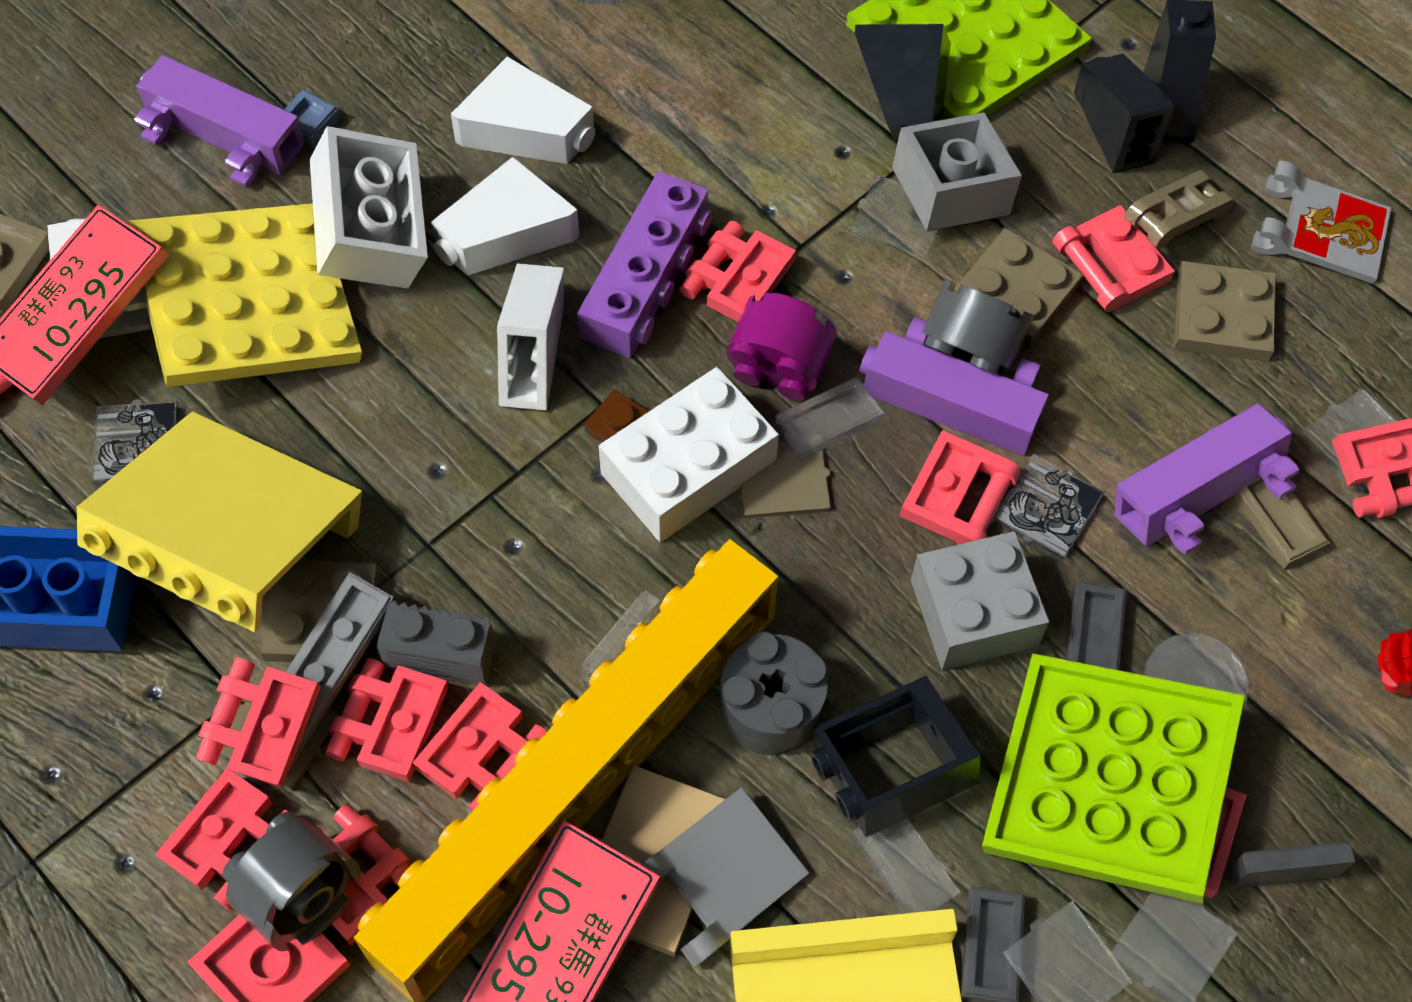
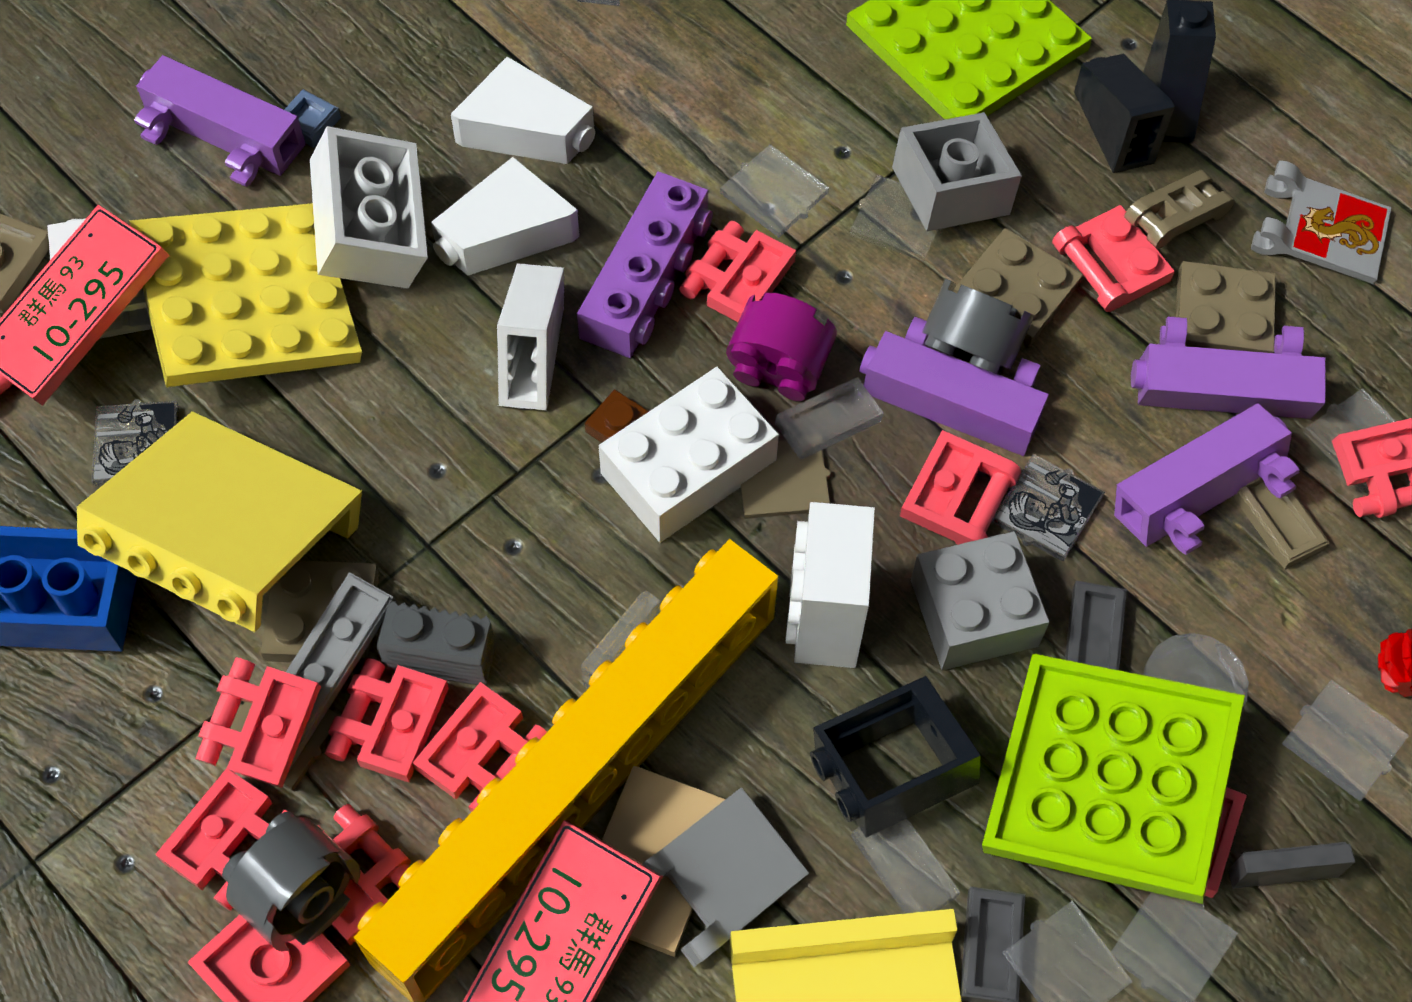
dark grey brick [720,632,828,756] -> none
black slope [854,24,951,143] -> none
none -> clear piece [720,144,829,238]
none -> white brick [786,502,875,668]
none -> medium lavender brick [1131,317,1325,419]
none -> clear piece [1282,679,1409,801]

